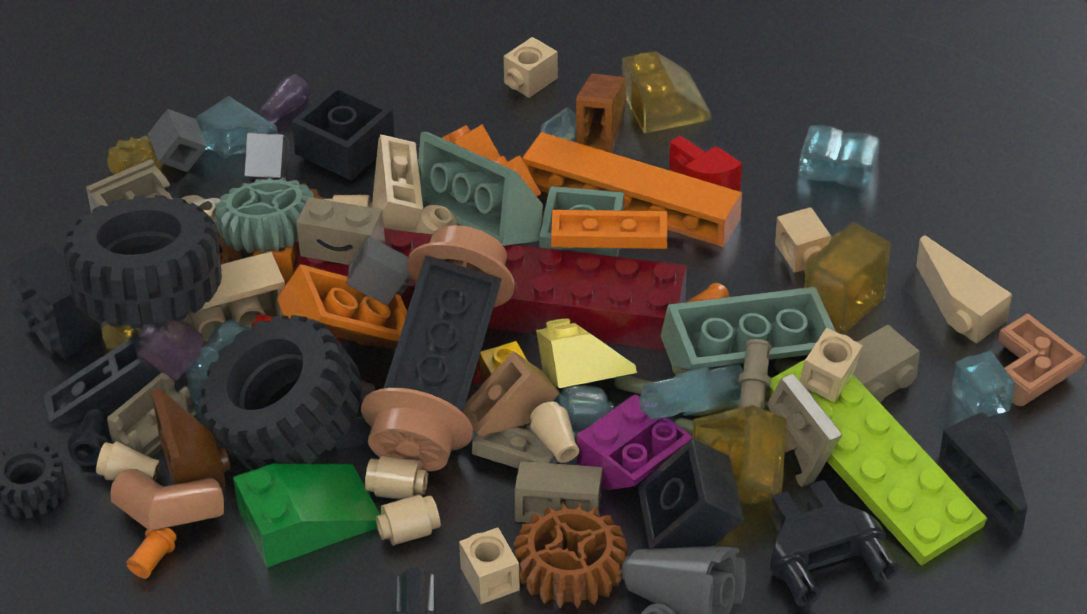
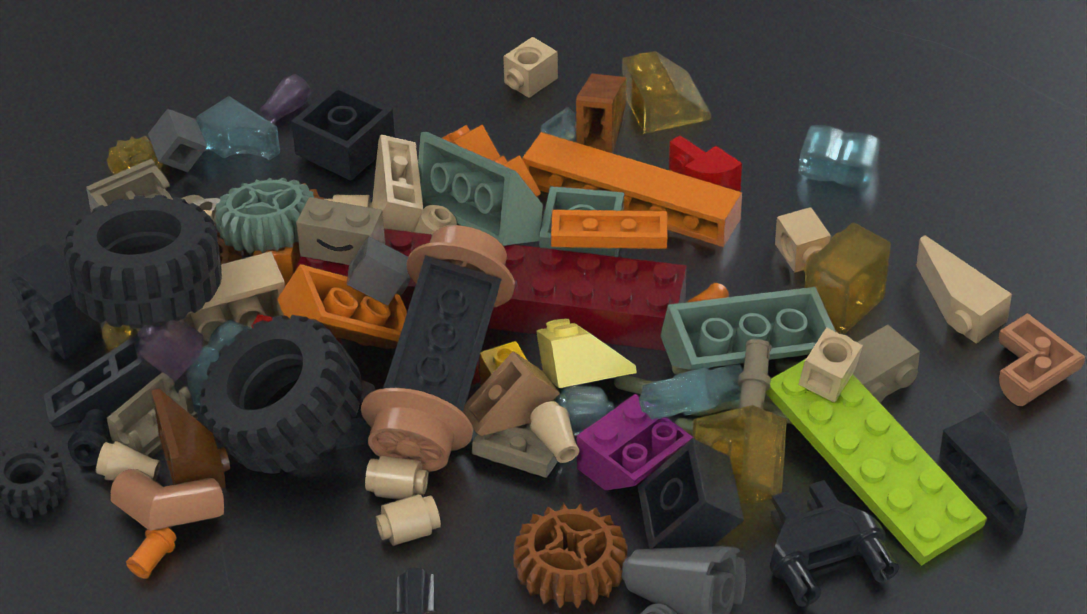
green slope [233,464,380,568] -> none
brick [244,133,289,183] -> none
tan brick [459,527,520,604] -> none
dark tan hinge [515,461,602,523] -> none
dark tan wing [767,374,842,488] -> none
clear light blue brick [952,351,1015,417] -> none

